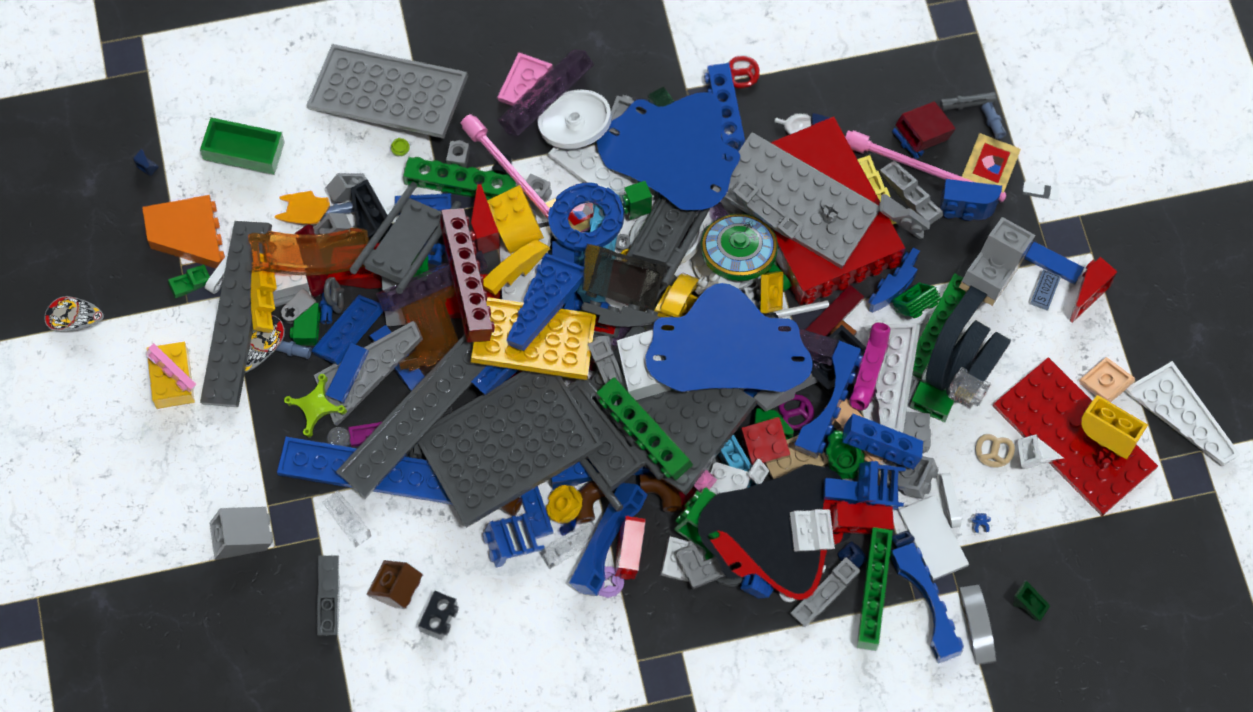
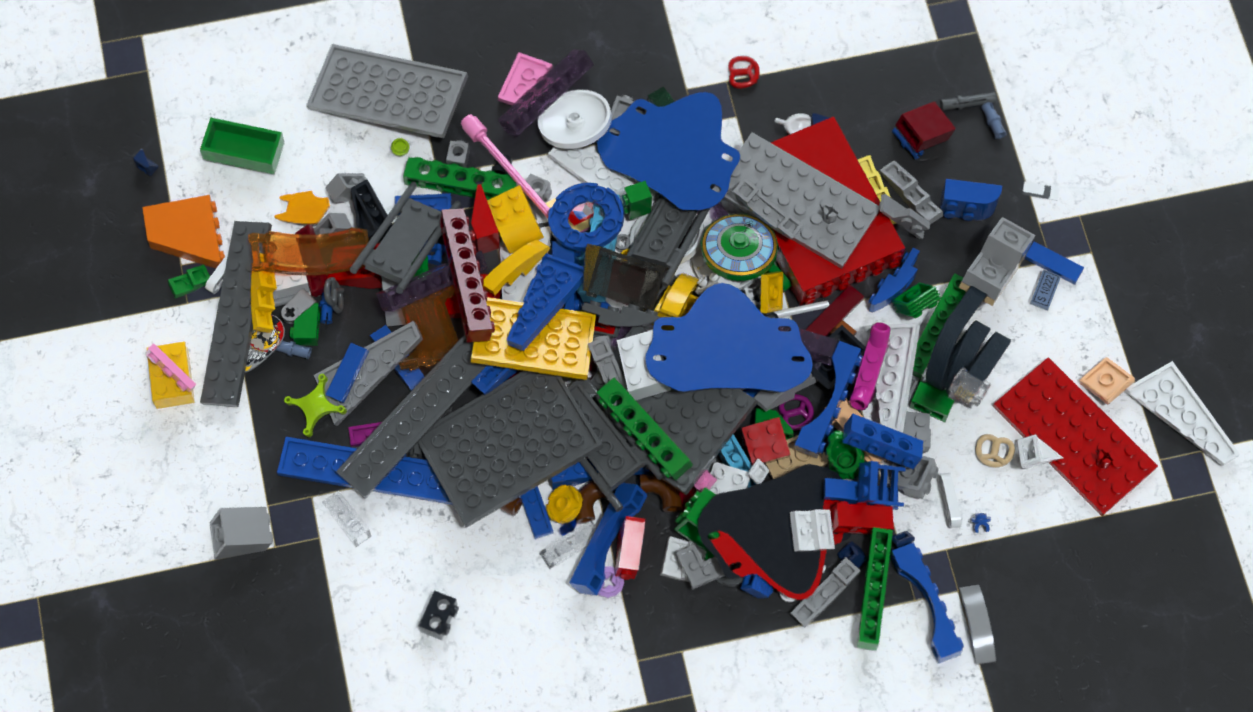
shield [44,296,104,331] -> none
blue tile [312,295,386,365] -> none
dark grey slope [317,555,340,636] -> none
sand blue pin [320,201,355,221] -> none
clear plate [327,427,350,447] -> none
reddish brown slope [366,560,423,609] -> none
blue plate [483,513,545,568] -> none
blue brick [704,63,745,162] -> none
flag [845,130,1021,202] -> none
white tile [898,495,969,581] -> none
dark green slope [1013,581,1050,621] -> none
red slope [1070,257,1117,323] -> none
yellow brick [1082,395,1148,459] -> none

